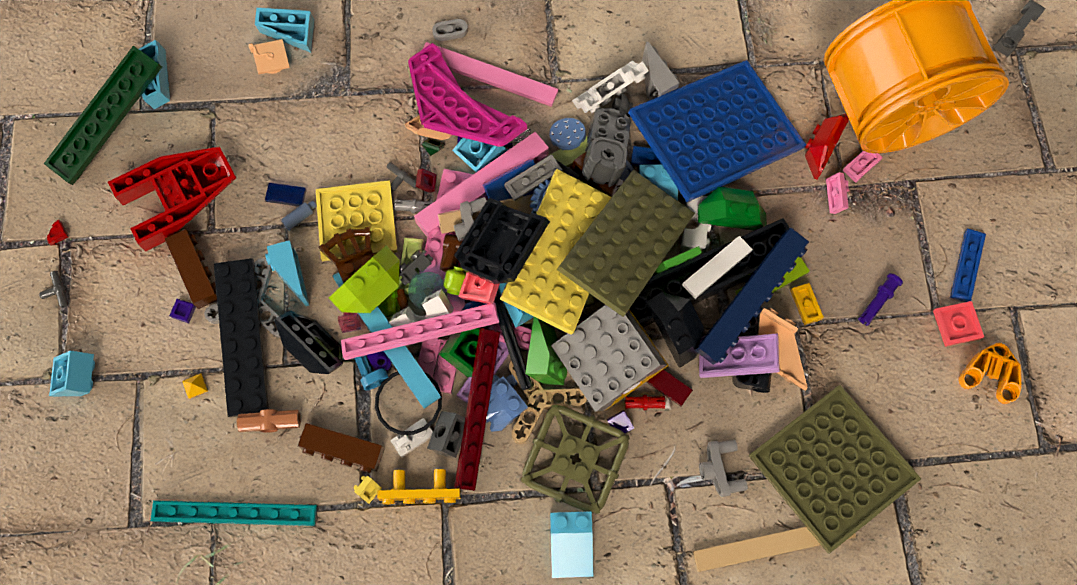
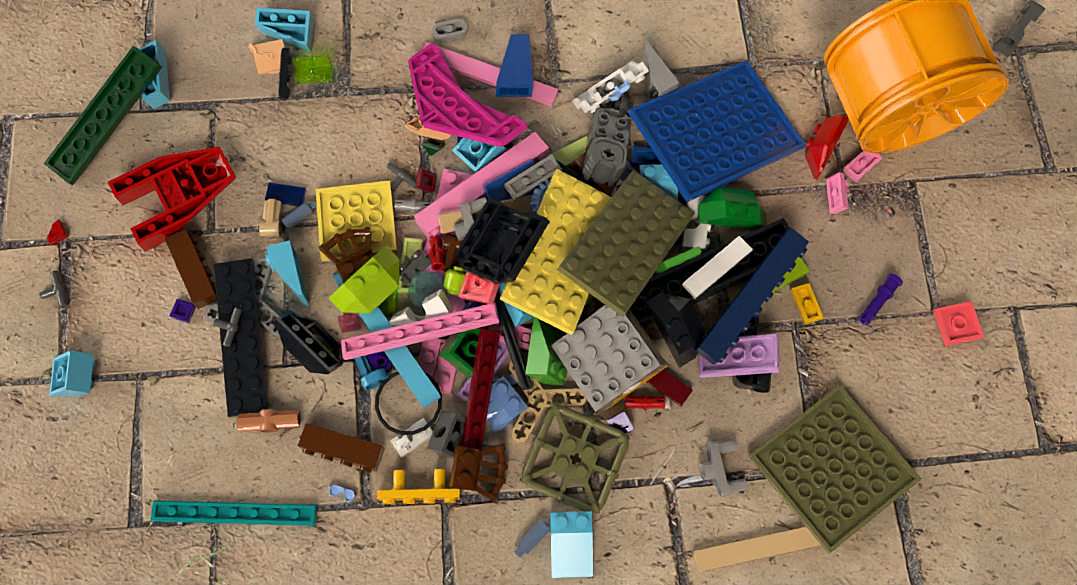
yellow slope [182,373,208,399] -> none
light yellow tile [353,476,382,504] -> none
reddish brown animal [396,289,409,311] -> none
medium blue tile [549,118,586,150] -> none
light nougat piece [758,307,808,391] -> none
blue tile [950,228,986,302] -> none
light orange connector [958,343,1022,404] -> none
none -> dark grey piece [213,307,242,347]
none -> tan piece [259,199,282,237]
none -> black hinge [278,48,292,101]
none -> clear neon green panel [293,55,333,84]
none -> light blue piece [328,485,356,502]
none -> red pin [429,236,444,271]
none -> reddish brown plate [449,444,508,503]
none -> blue slope [495,34,533,97]
none -> sand blue cylinder [514,520,550,557]
none -> light blue piece [608,79,631,101]

